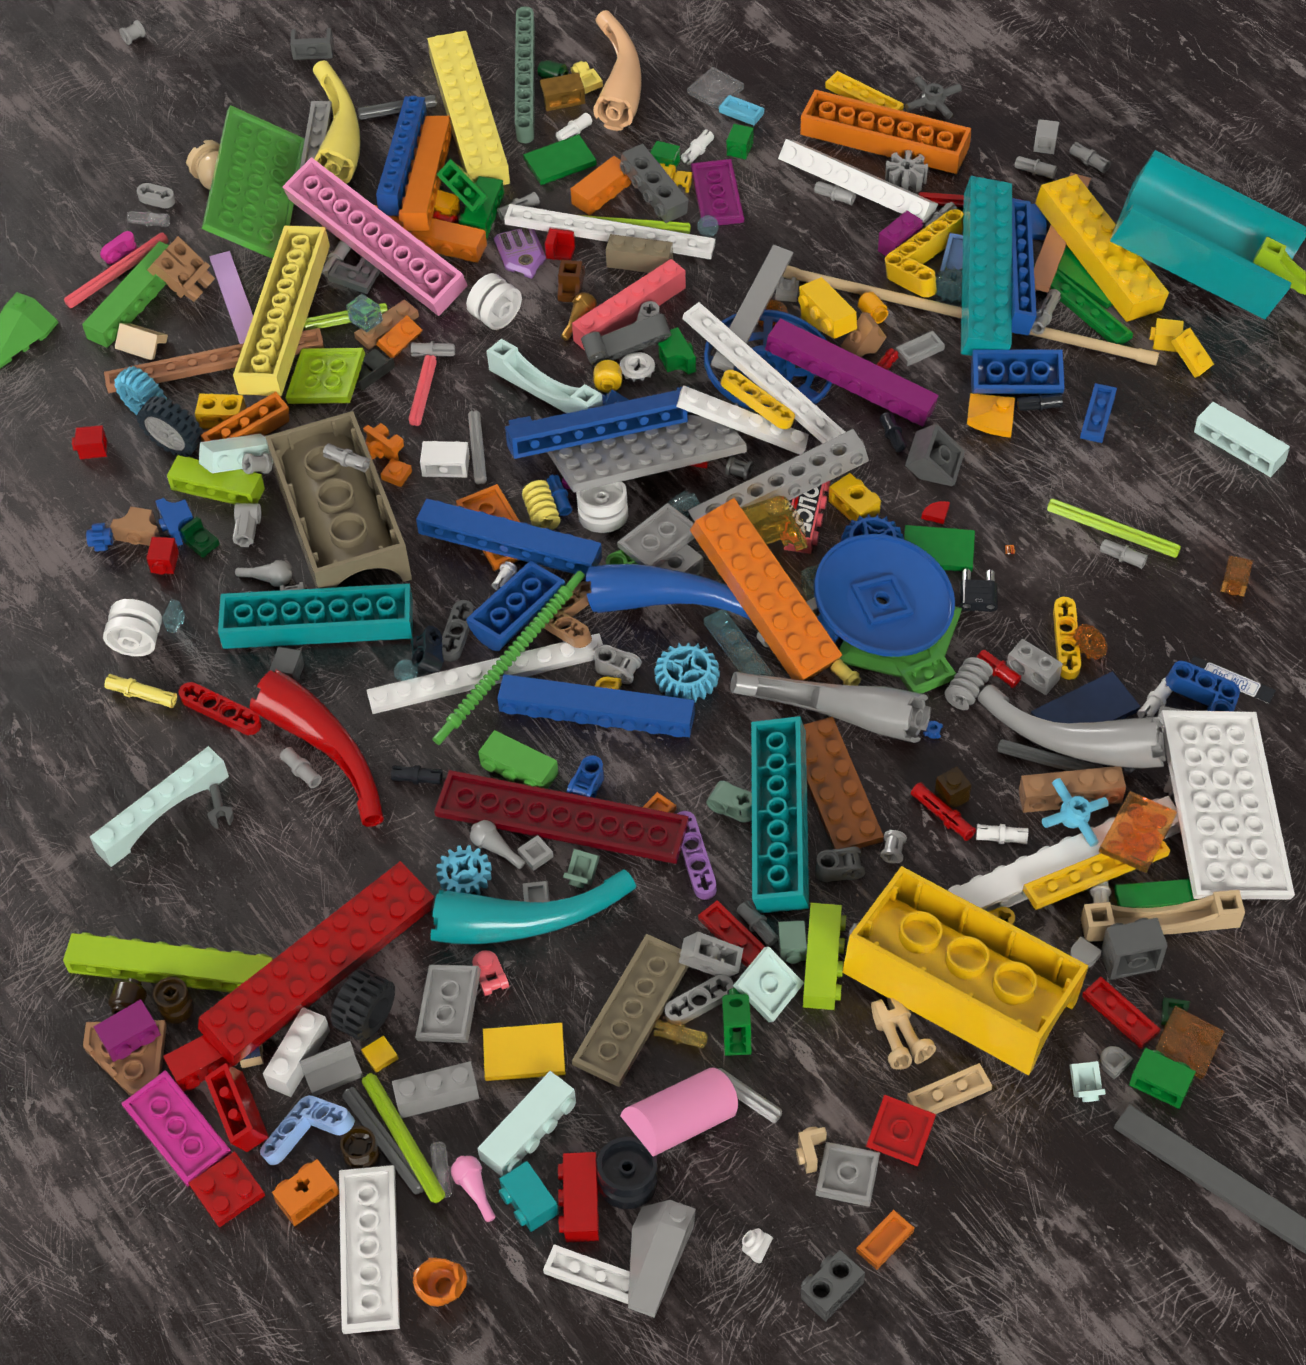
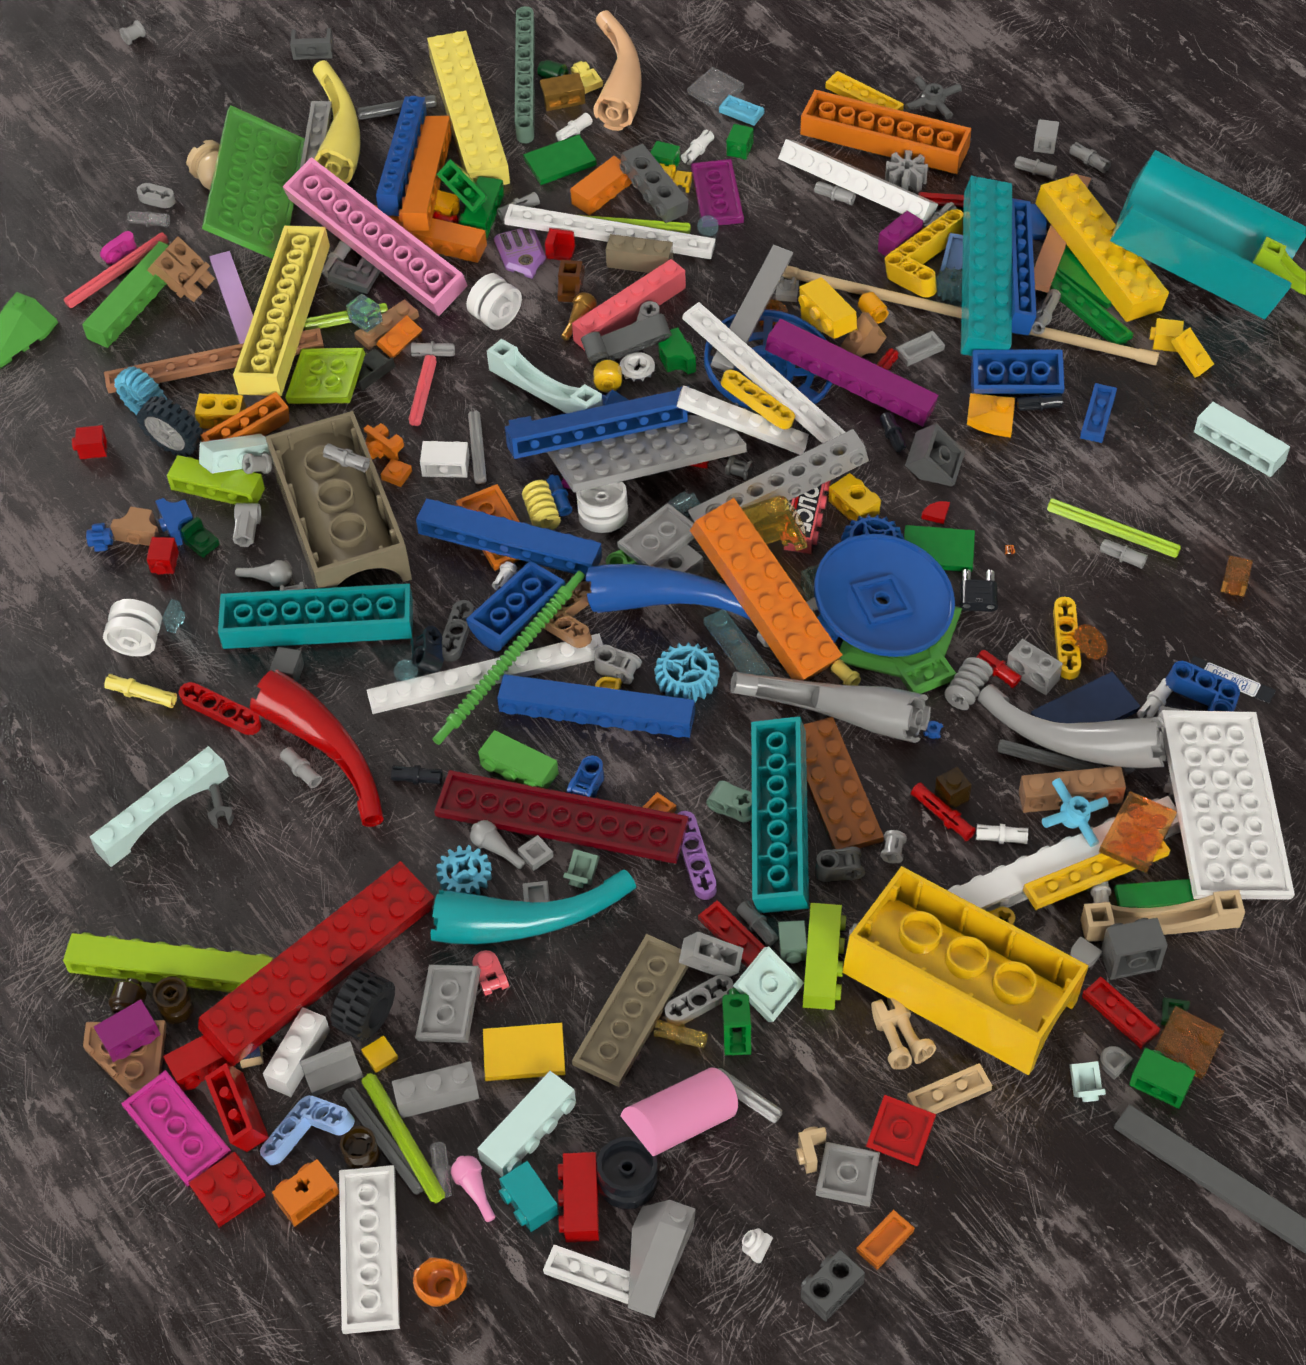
tan panel [115,323,168,360] -> none

